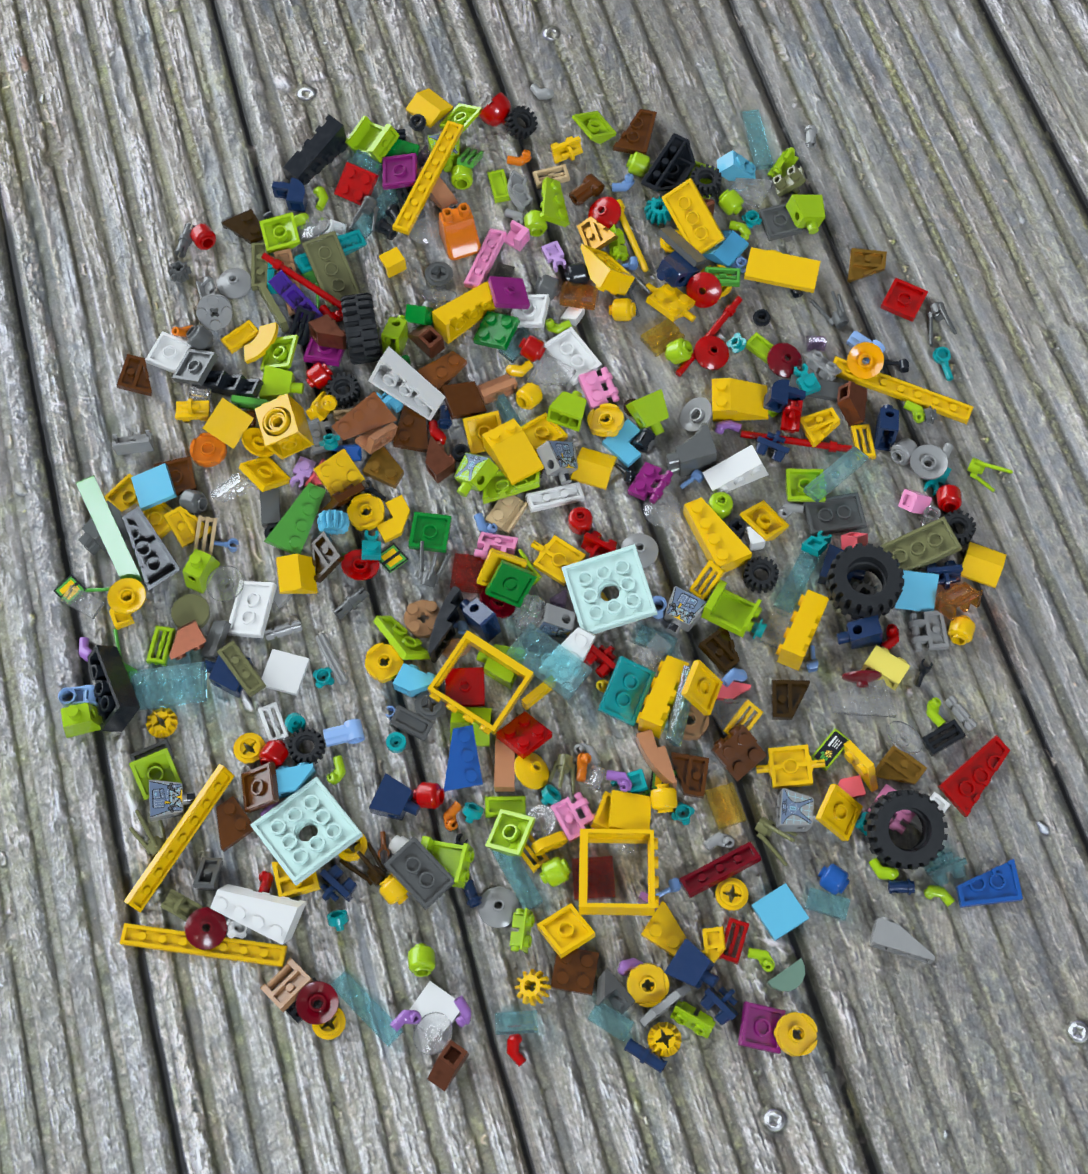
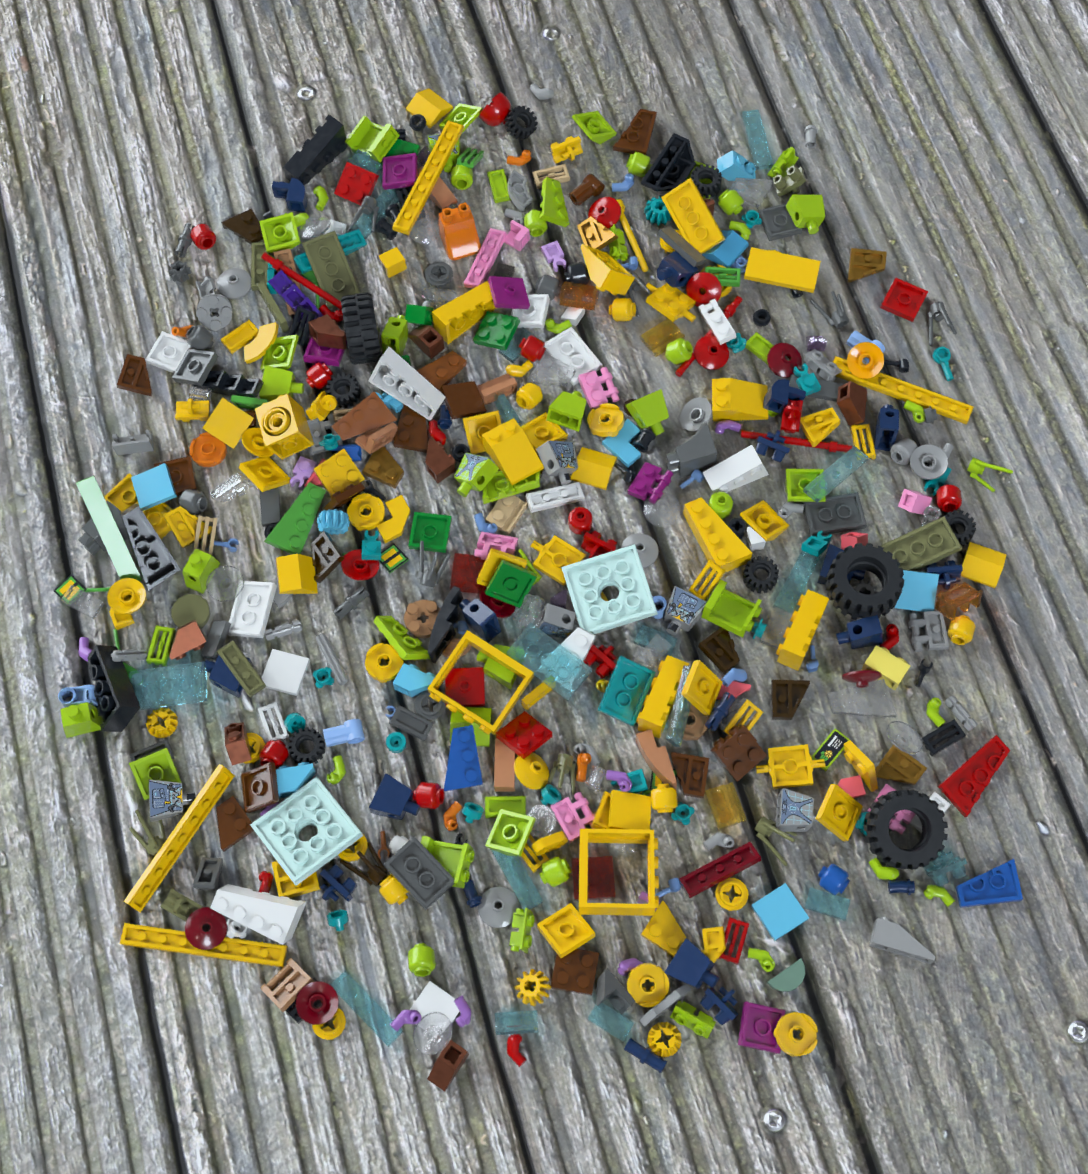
none -> light grey axle [111,649,148,662]
none -> copper slope [224,722,252,766]
none -> white plate [698,299,737,345]
none -> dark blue pin [705,692,735,731]

